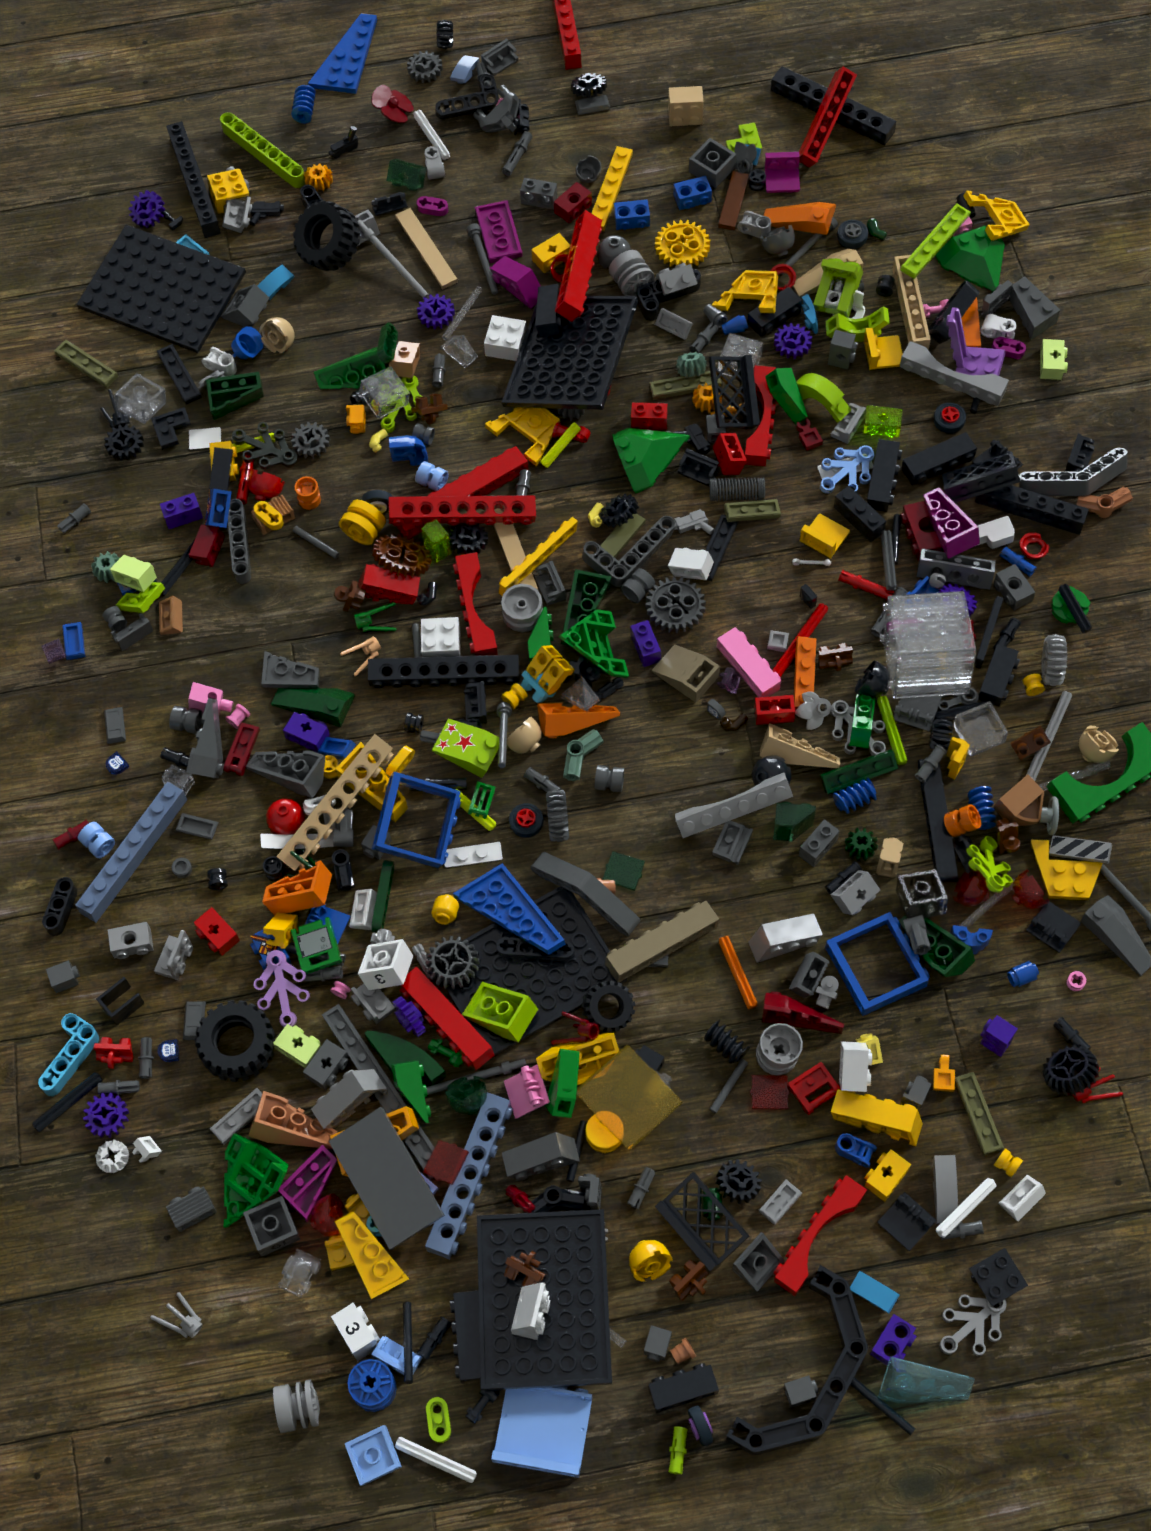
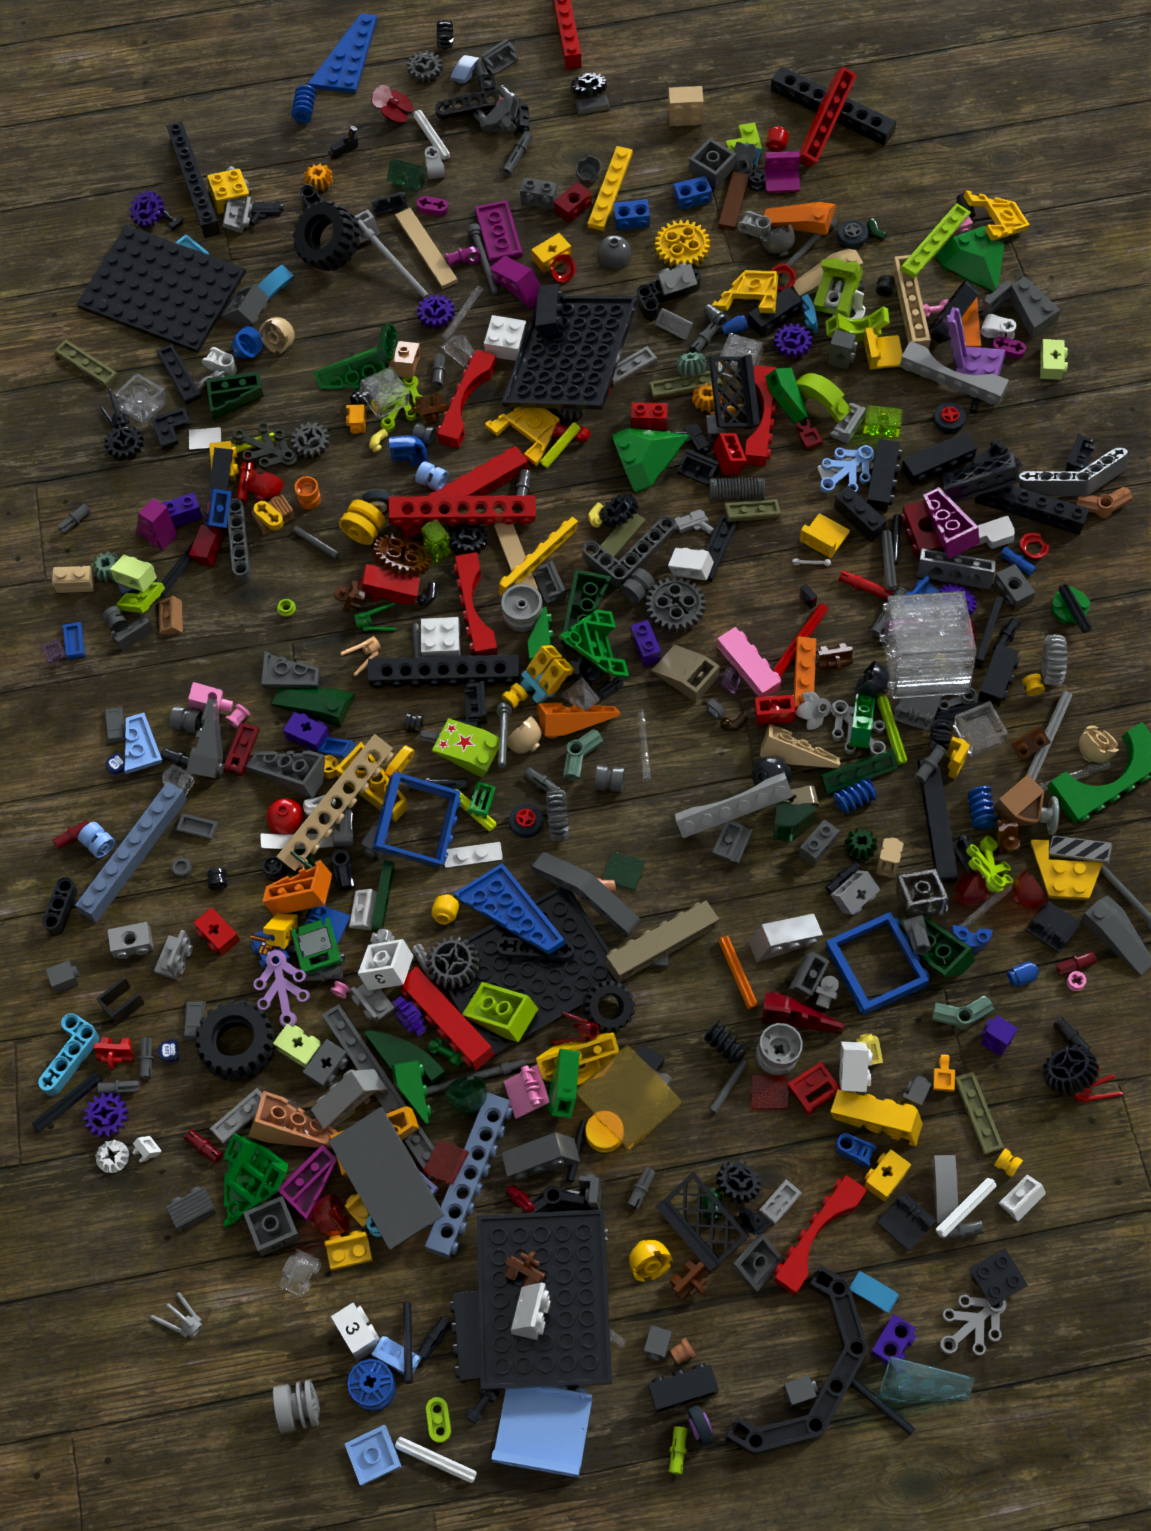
lime beam [220,112,305,188] -> none
yellow wing [334,1212,409,1299] -> none
red brick [555,210,602,322] -> none
light grey wheel [609,250,654,296] -> none
light grey tile [767,630,789,652] -> none
light grey hinge [929,573,946,588] -> none
orange wheel [944,804,981,837] -> none
none -> tan brick [52,566,95,593]
none -> light blue wing [125,713,162,774]
none -> magenta wedge [136,498,177,551]
none -> dark red pin [184,1129,223,1164]
none -> lime plate [277,599,296,617]
none -> red arch [436,350,497,449]
none -> magenta connector [444,247,481,268]
none -> light grey tile [611,346,657,386]
none -> clear bar [637,709,651,781]
none -> black hinge [739,1207,771,1235]
none -> red head [765,126,789,152]
none -> dark tan piece [780,786,819,813]
none -> sand green piece [932,995,994,1030]
none -> dark red axle [1056,951,1097,975]

